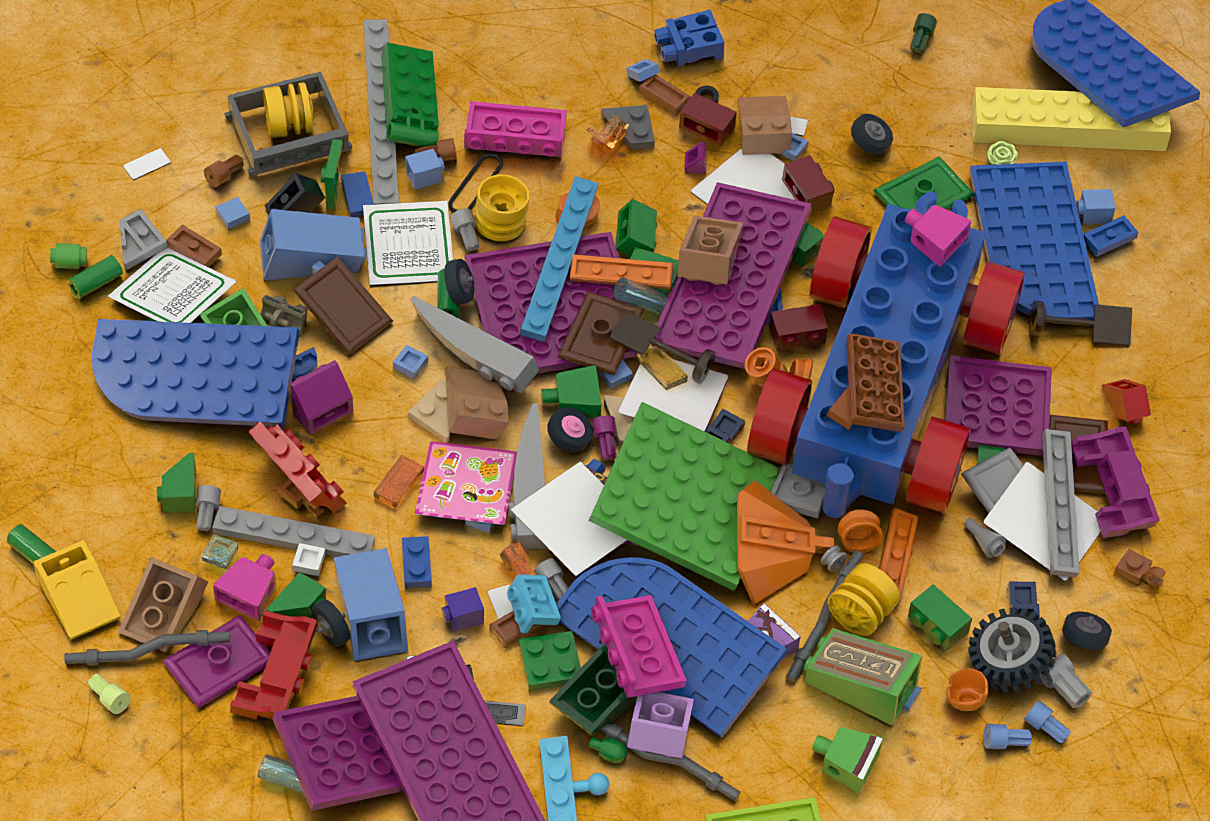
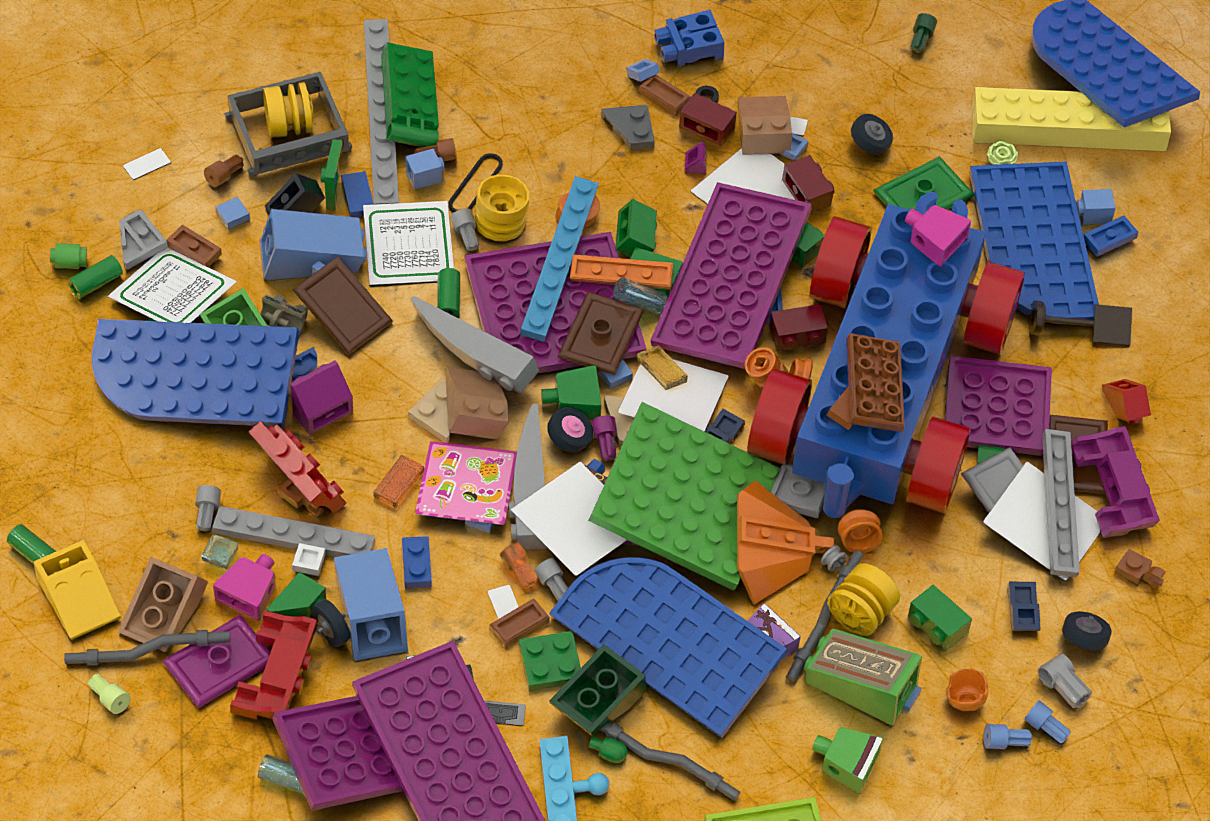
green slope [157,453,196,513] -> none
medium blue tile [393,345,428,379] -> none
dark purple brick [441,587,484,632] -> none
black wheel [444,259,475,305] -> none
dark pink bracket [464,101,567,157] -> none
medium azure bracket [507,574,561,633] -> none
clear orange bracket [587,114,629,149] -> none
dark pink bracket [591,595,686,698] -> none
dark brown piece [609,311,716,384] -> none
lavender brick [627,692,694,758] -> none
medium nougat slope [678,215,743,285] -> none
orange tile [879,508,918,606] -> none
light grey cone [964,518,1006,558] -> none
wheel [968,607,1057,692] -> none

